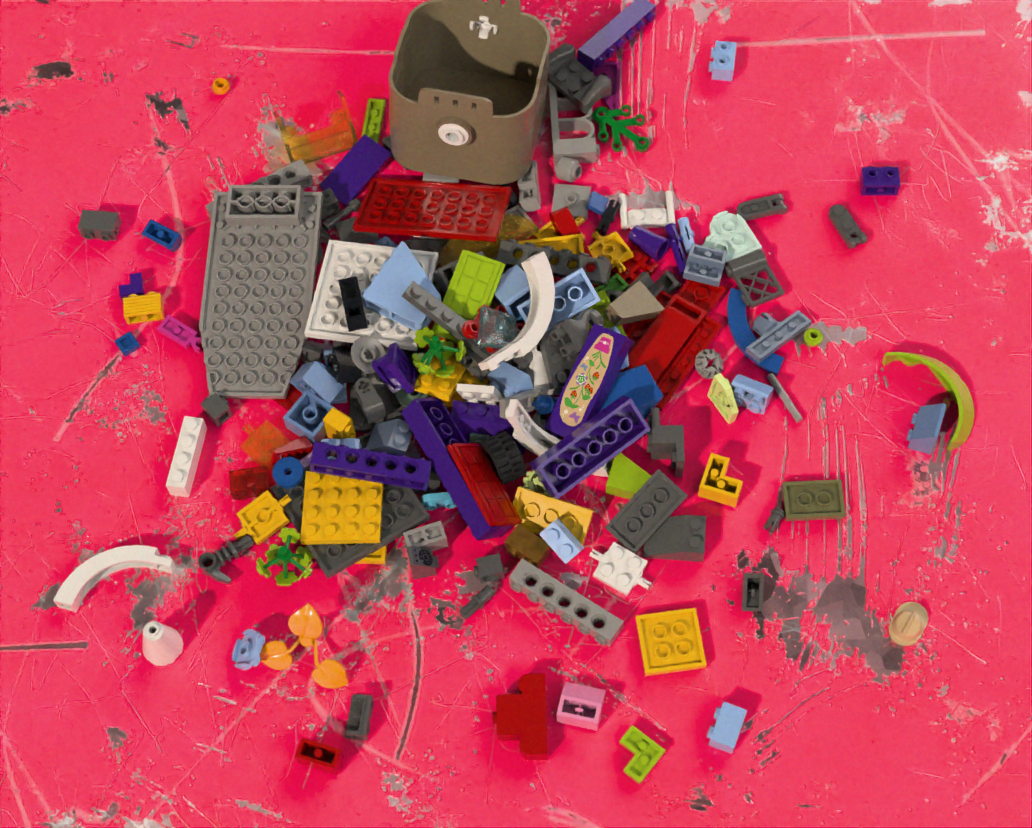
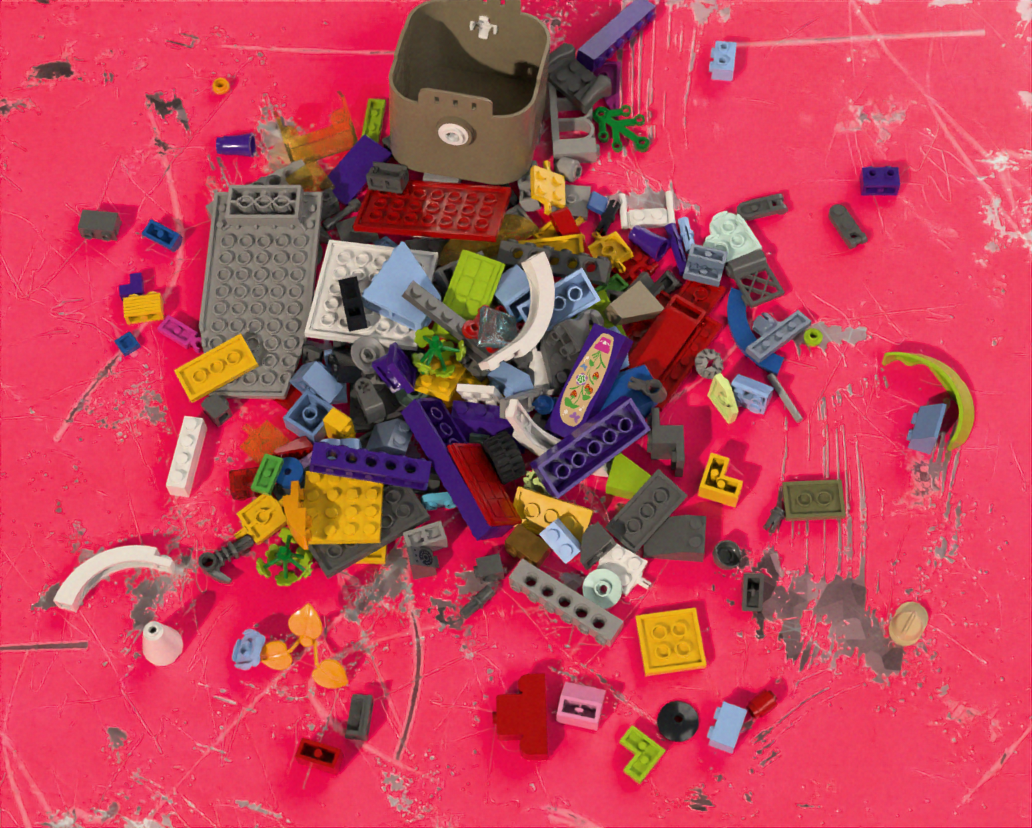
none -> yellow plate [174,333,259,403]
none -> dark purple plant [216,133,256,157]
none -> bright green plate [251,454,284,496]
none -> light orange slope [283,480,312,550]
none -> clear yellow plate [285,158,336,192]
none -> dark grey hinge [366,161,409,194]
none -> yellow plate [530,160,566,215]
none -> dark grey slope [580,522,617,570]
none -> light aqua dish [582,569,622,609]
none -> dark grey pin [628,376,667,403]
none -> black dish [657,701,699,742]
none -> dark grey hair [712,540,743,570]
none -> red brick [746,689,778,720]

